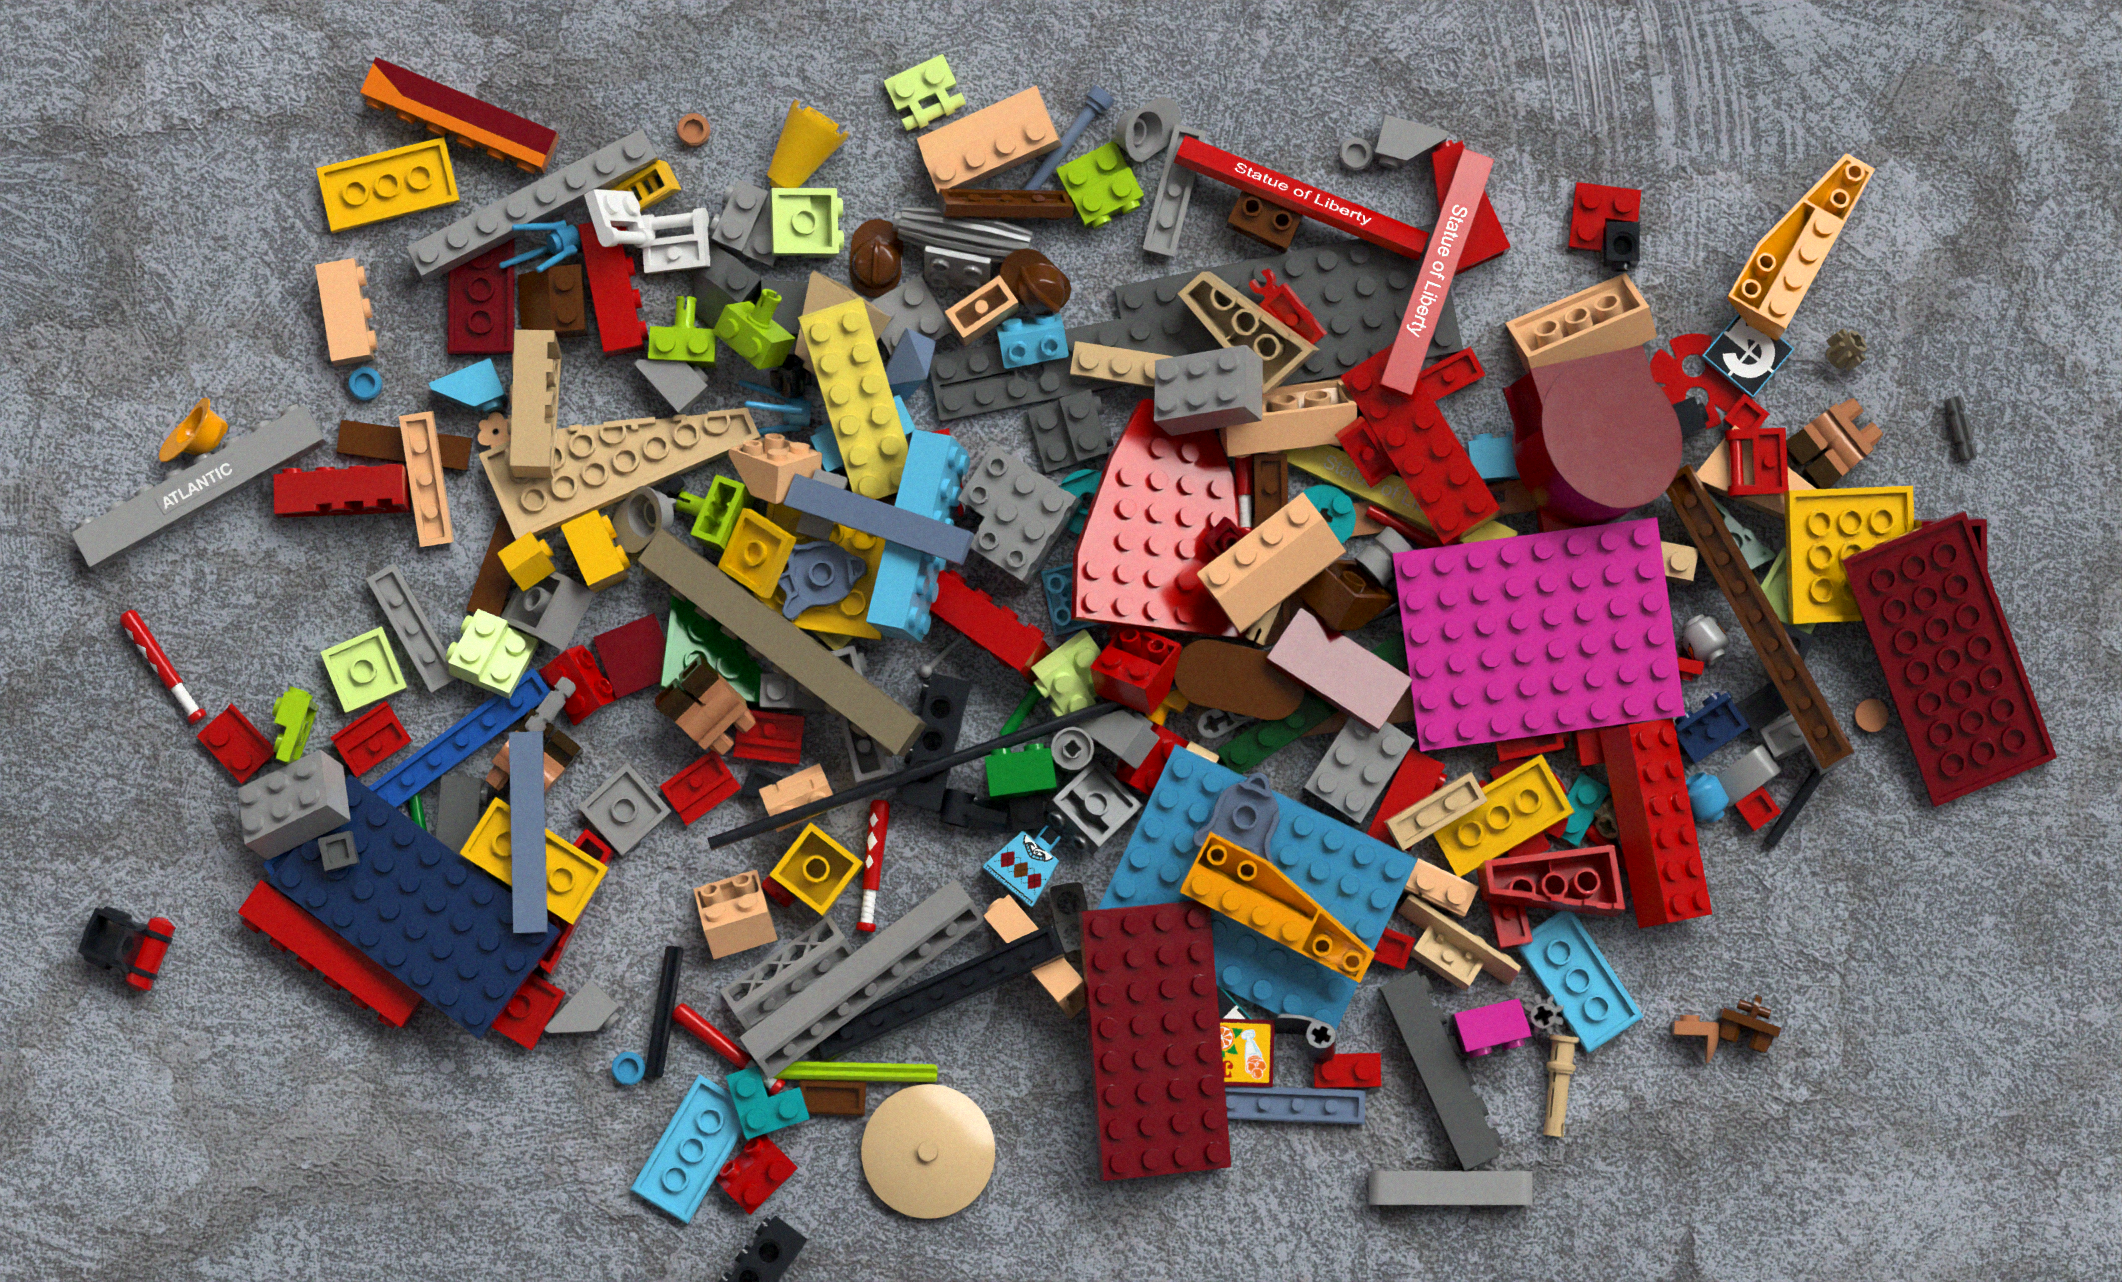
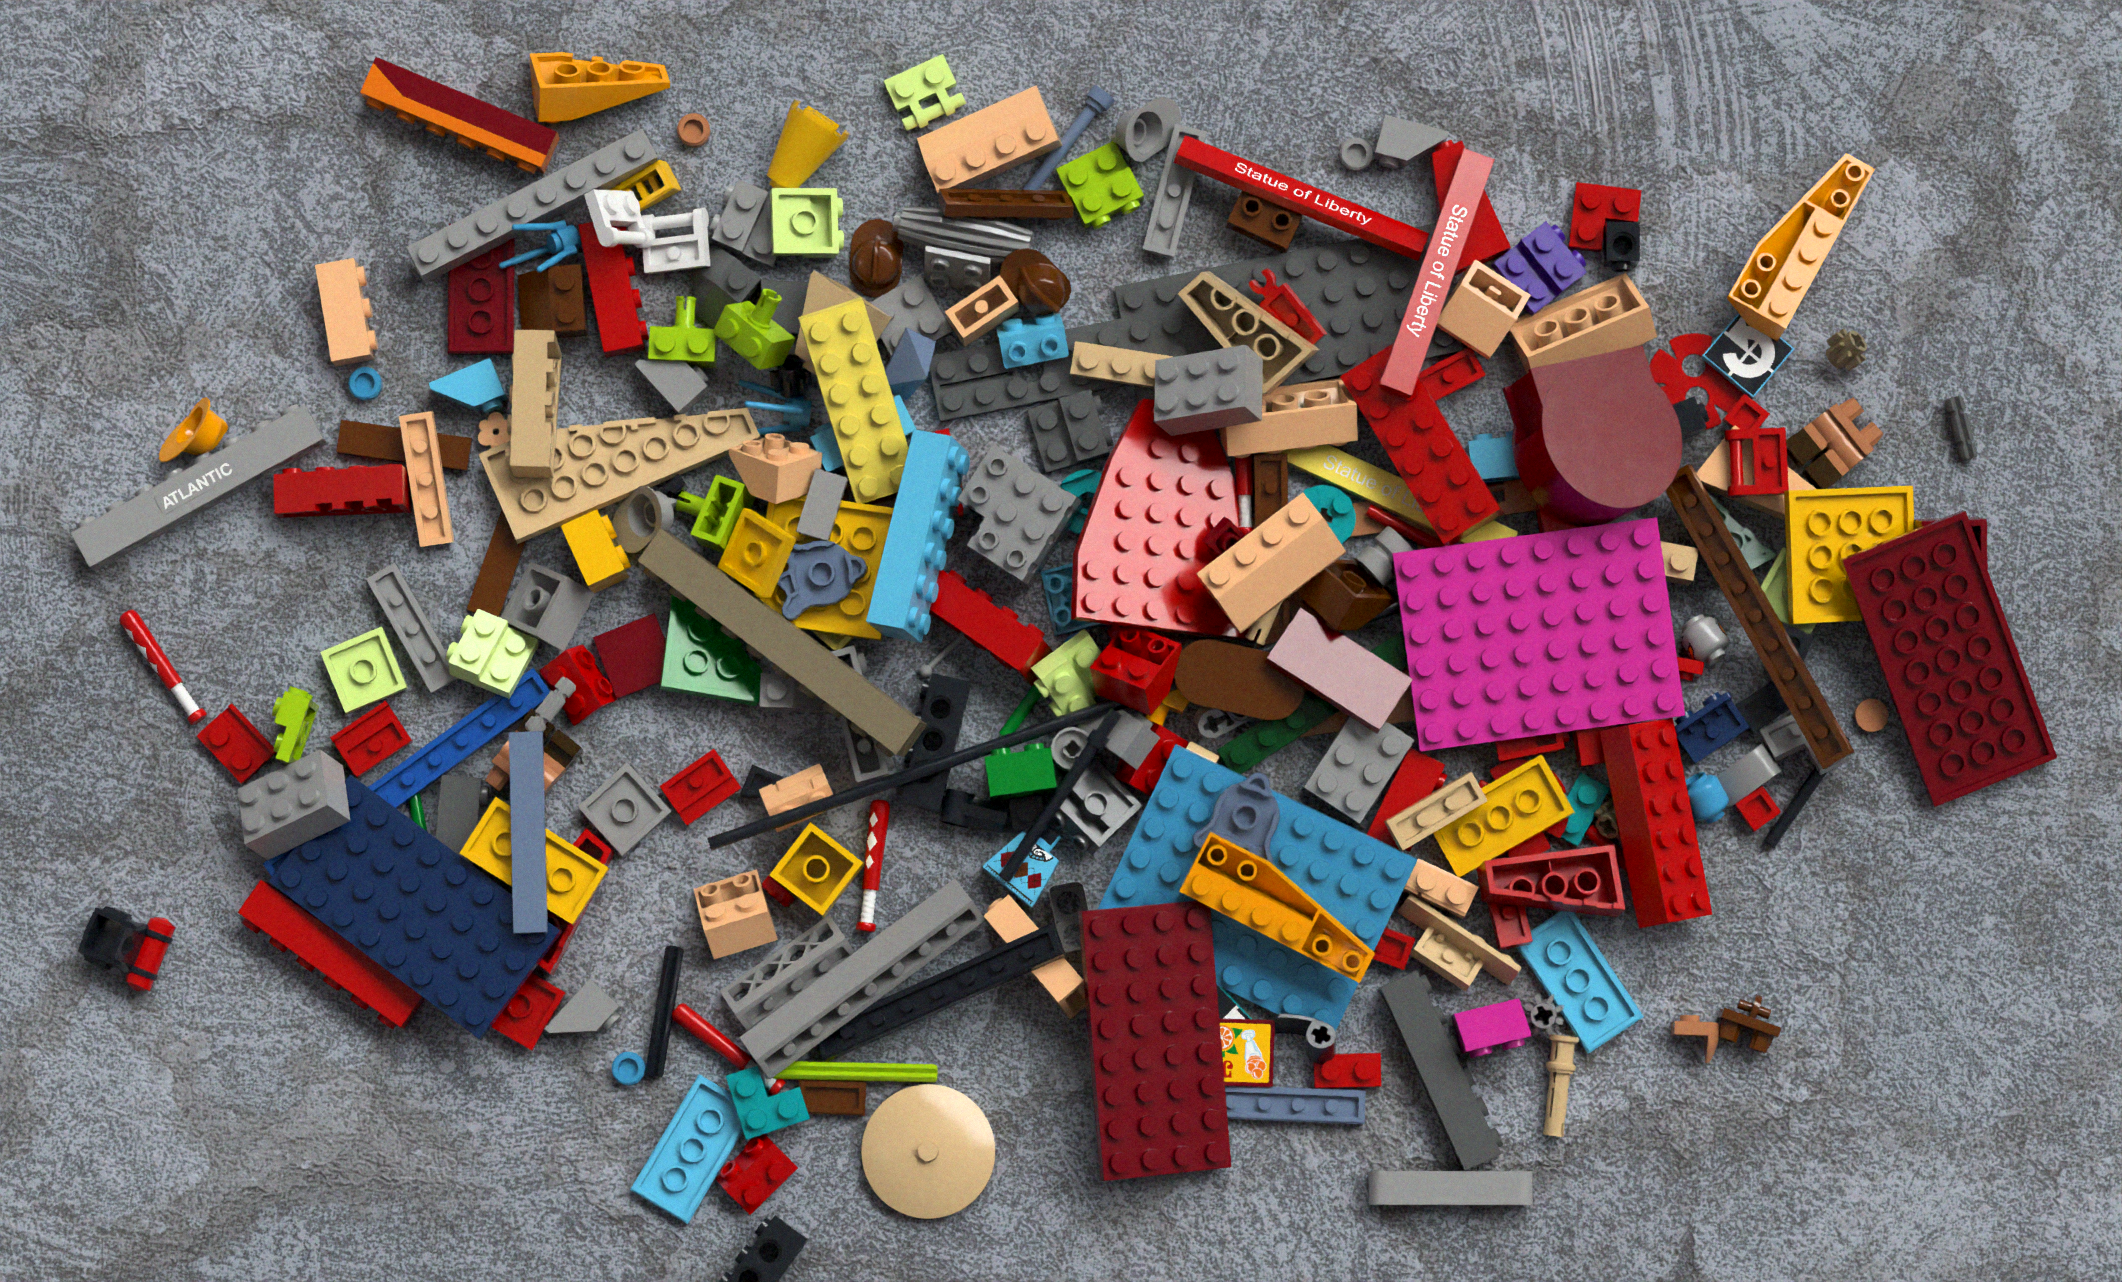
yellow plate [316,137,460,233] -> none
dark grey plate [318,830,360,873] -> none
yellow brick [497,531,556,592] -> none
nougat hips [655,654,756,756] -> none
red plate [733,709,806,764] -> none
sand blue tile [784,473,975,566] -> none
red plate [1335,416,1397,488] -> none
none -> light orange wedge [529,52,670,123]
none -> black bar [999,708,1122,882]
none -> light nougat slope [1436,259,1531,360]
none -> dark purple plate [1491,221,1587,317]

